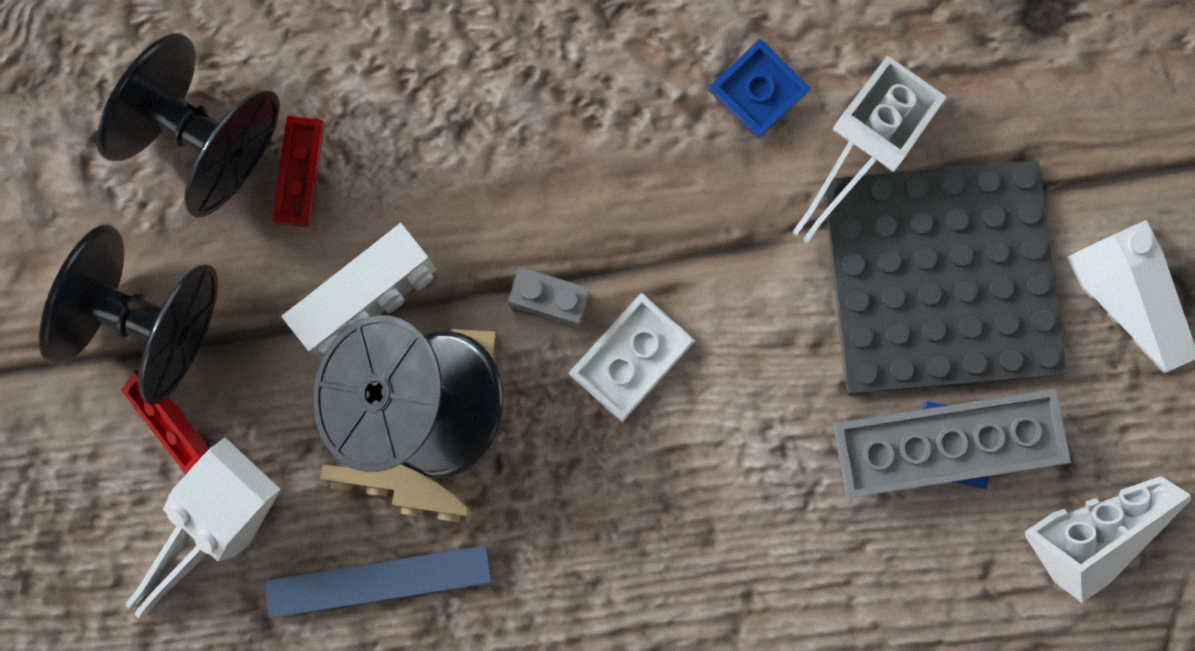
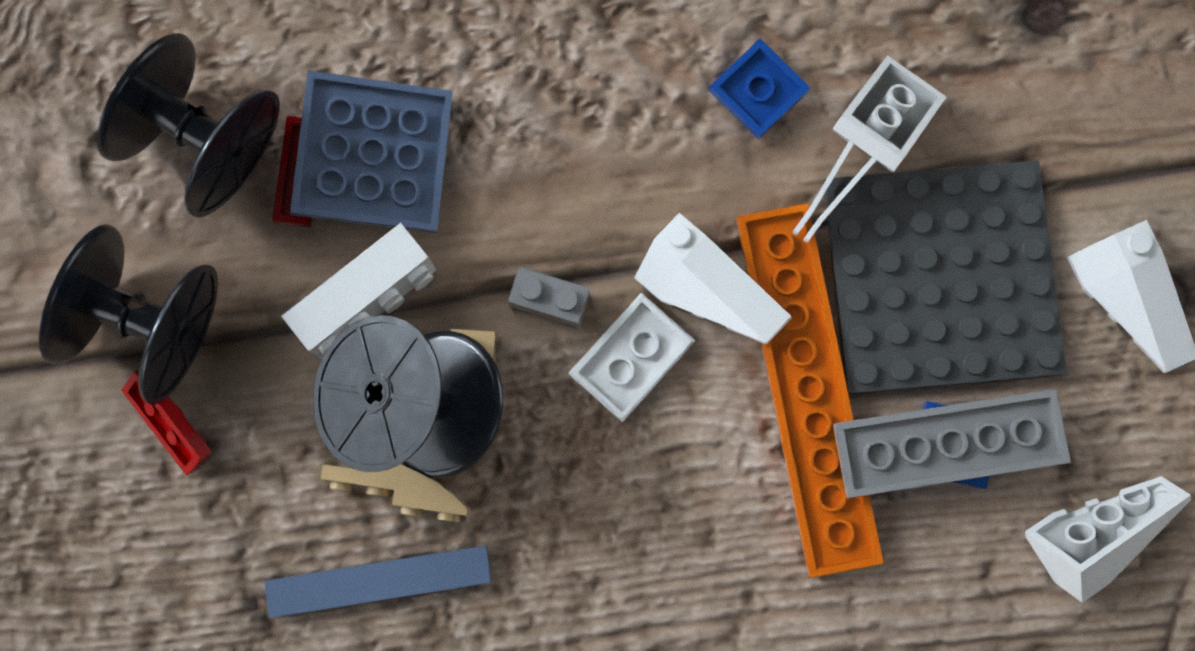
white slope [125,437,281,619] -> none
none -> sand blue plate [290,70,453,233]
none -> white wedge [634,213,791,345]
none -> orange plate [736,203,884,578]

